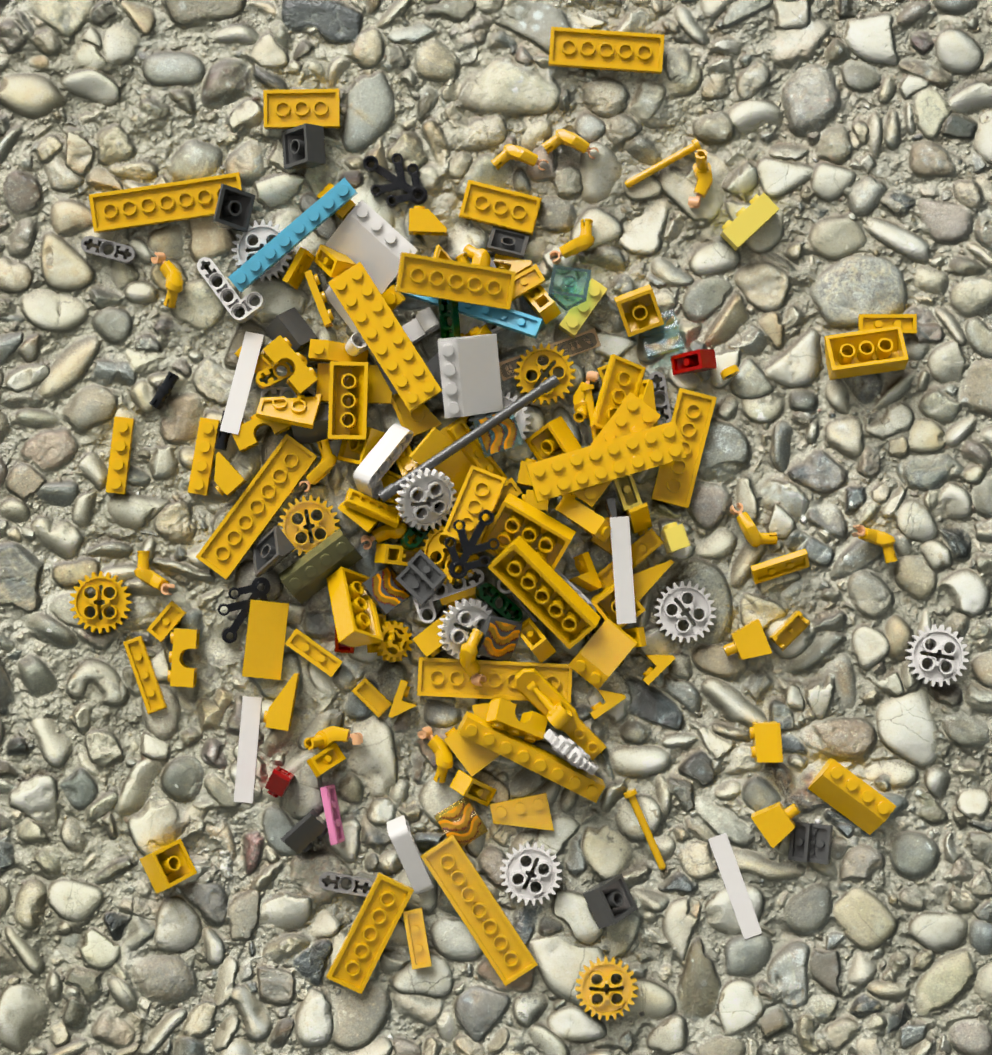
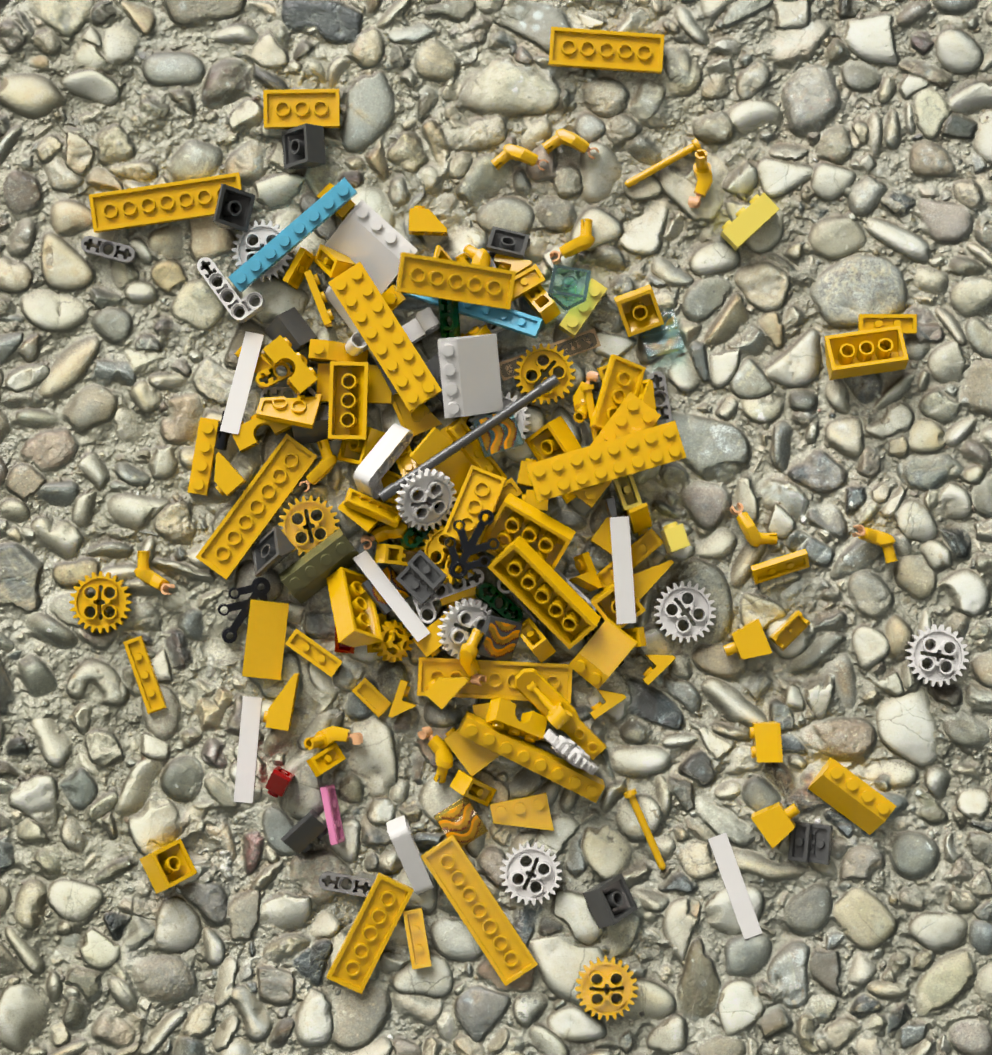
yellow plate [106,416,135,495] -> none
yellow plate [147,601,187,642] -> none
black pin [149,371,180,410] -> none
yellow arm [151,252,183,308] -> none
yellow arch [167,628,200,688] -> none
black plant [363,153,428,207] -> none
yellow tile [459,180,542,236] -> none
yellow slope [555,494,611,543] -> none
yellow plate [651,388,717,509] -> none
red slope [671,349,717,375] -> none
yellow tile [720,365,740,380] -> none
none -> white sticker [352,550,430,642]
none -> yellow slope [424,677,469,709]

